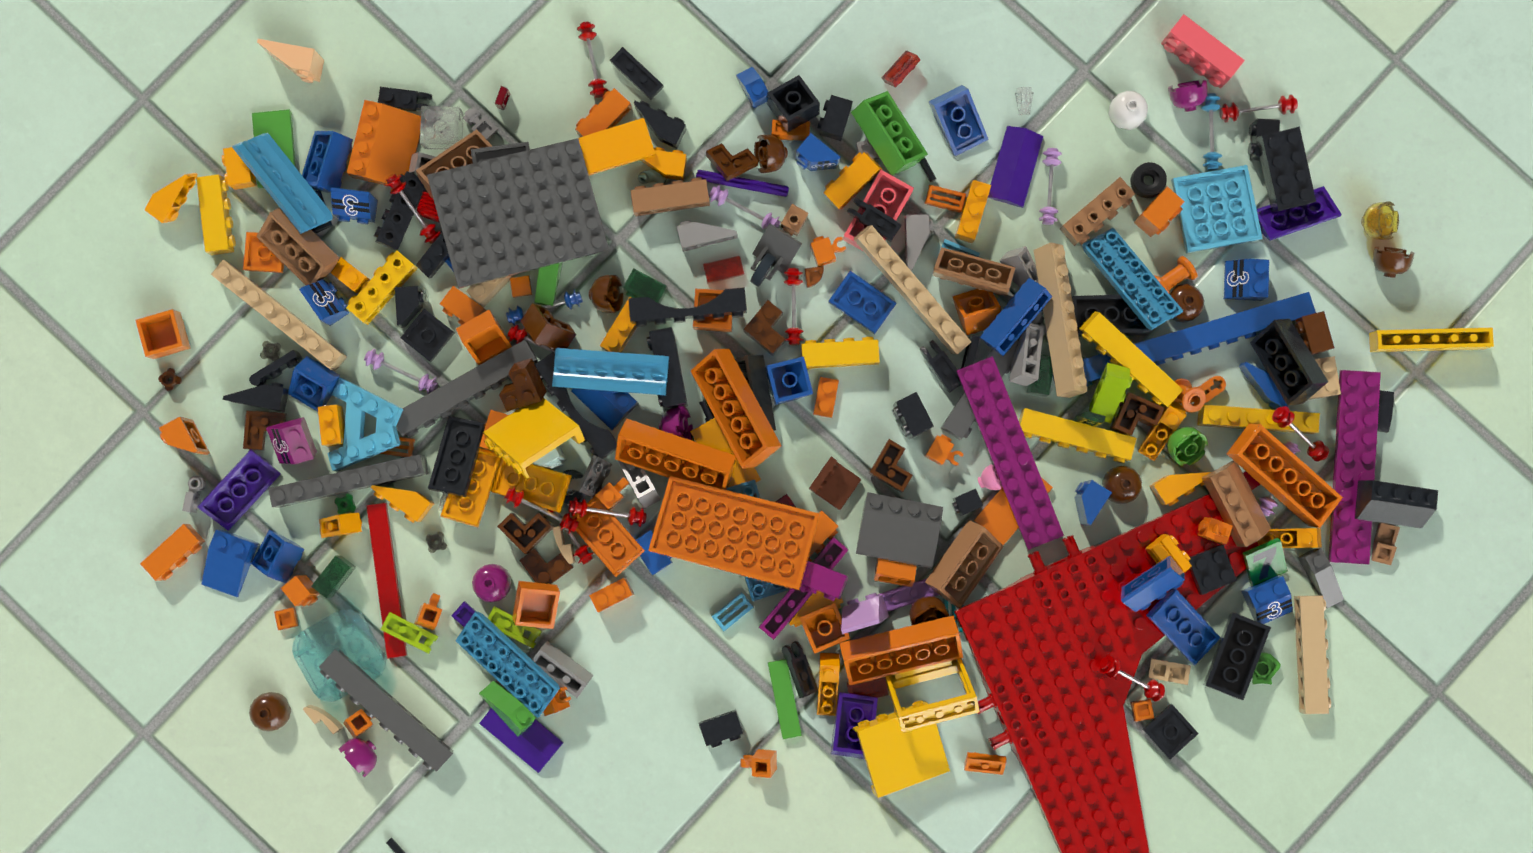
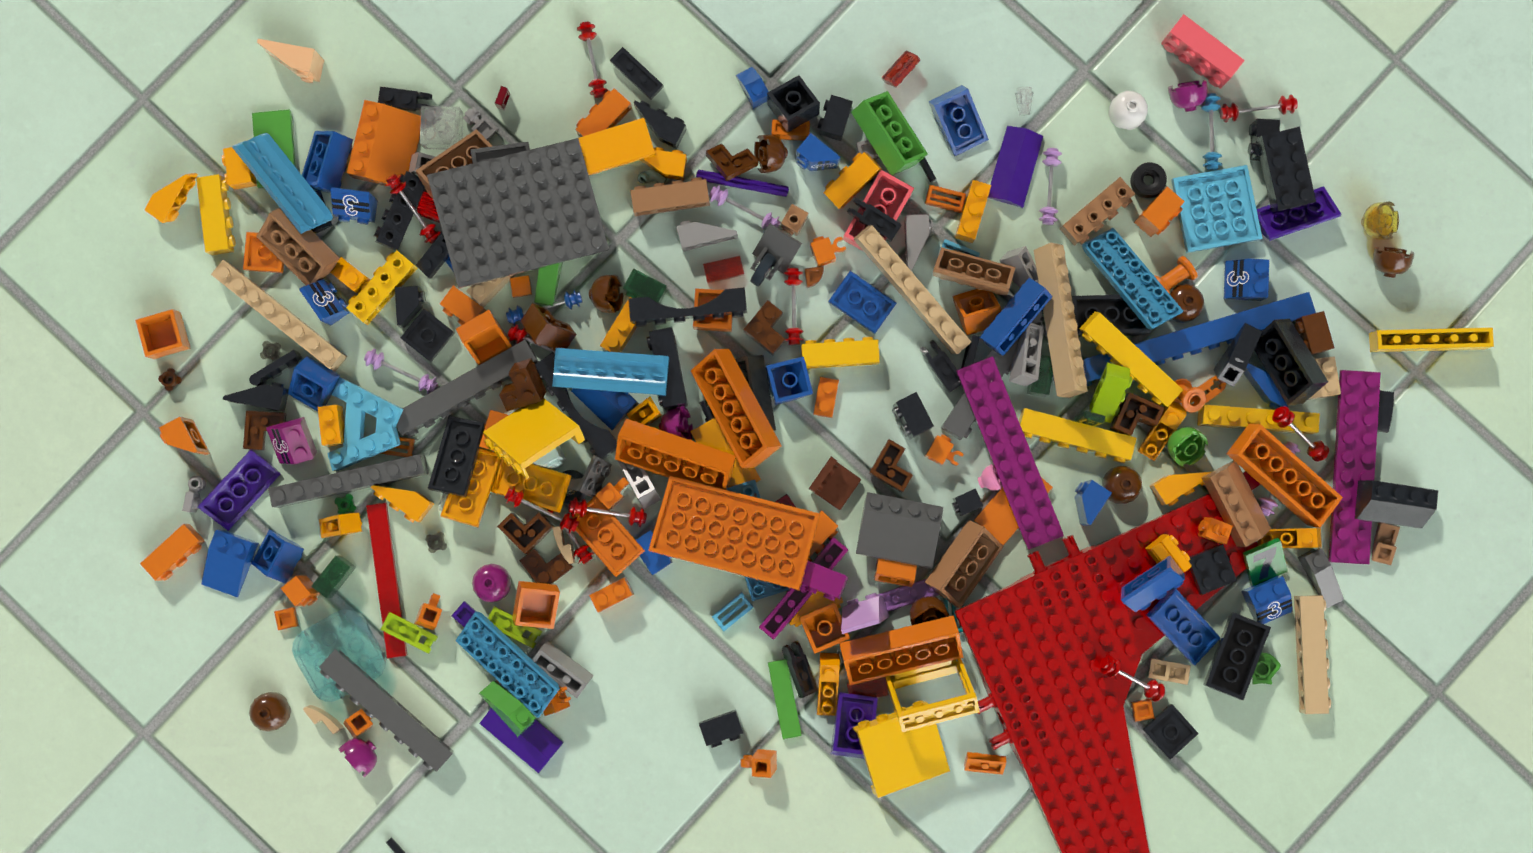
none -> light orange slope [627,396,662,425]
none -> black slope [1213,323,1262,387]

